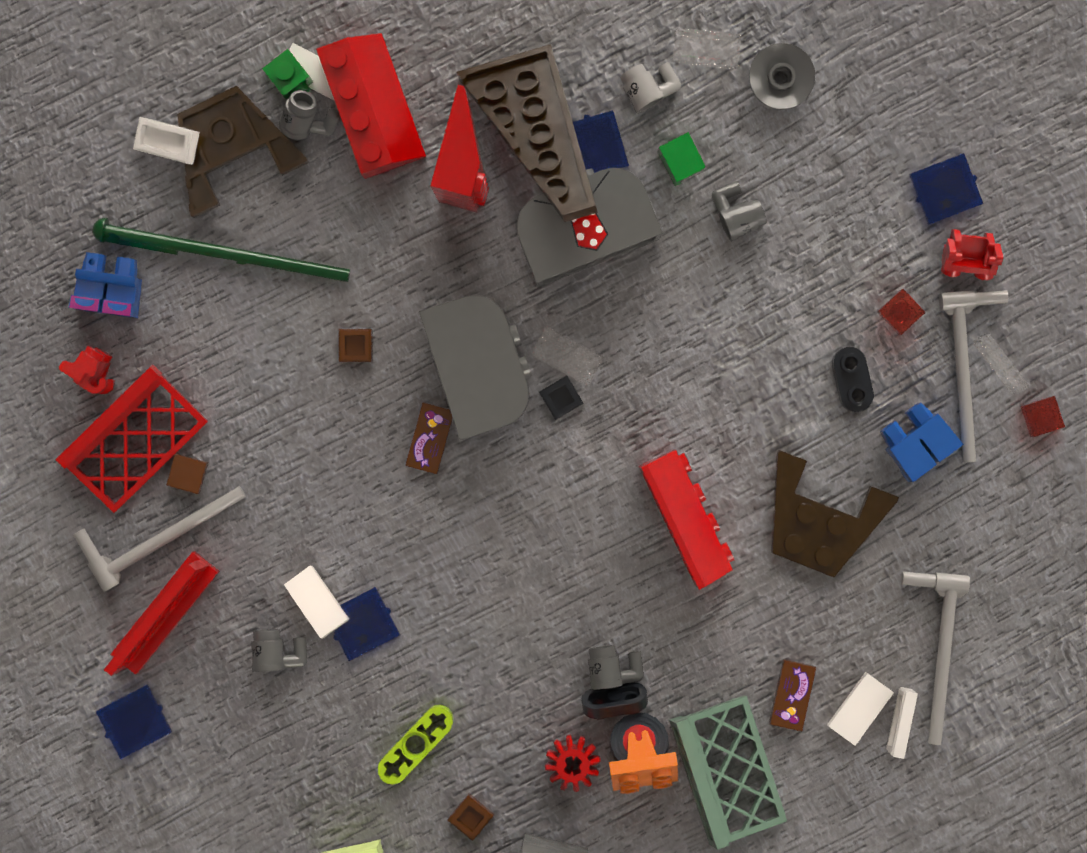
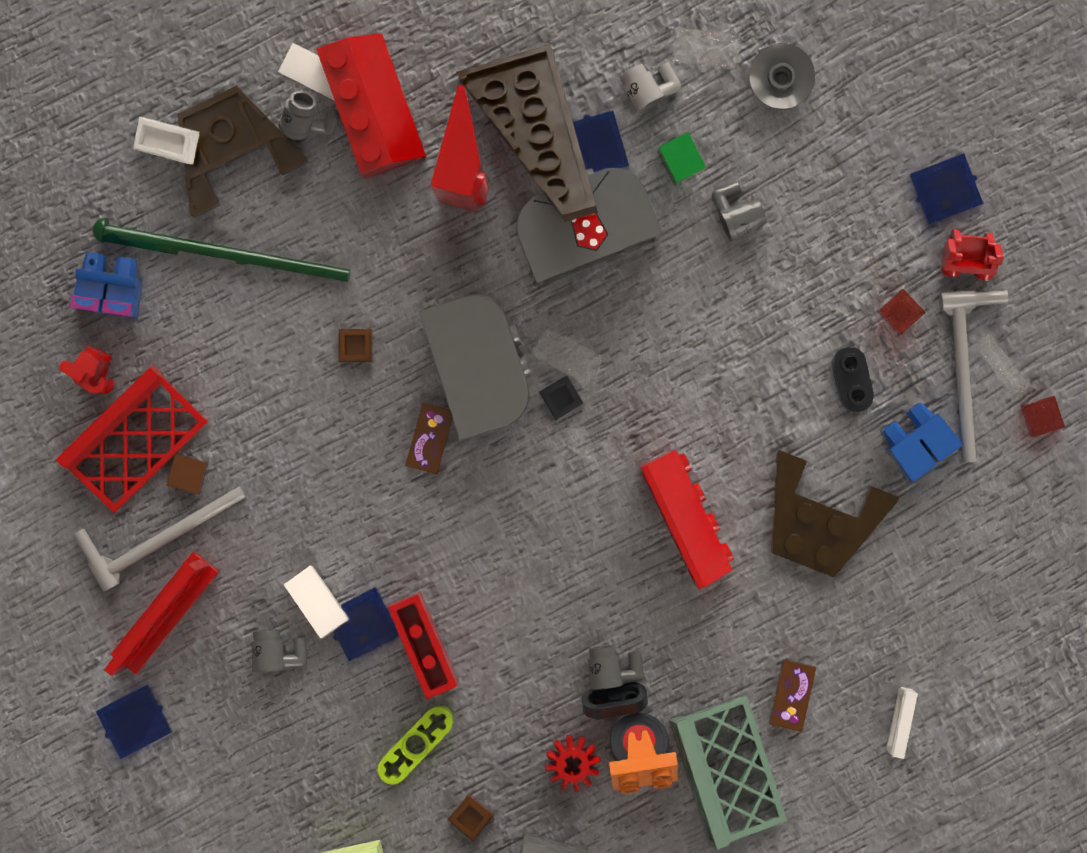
green bracket [262,49,313,100] -> none
white tile [827,672,894,745] -> none
light grey bar [901,571,970,745] -> none
none -> red brick [387,591,459,700]

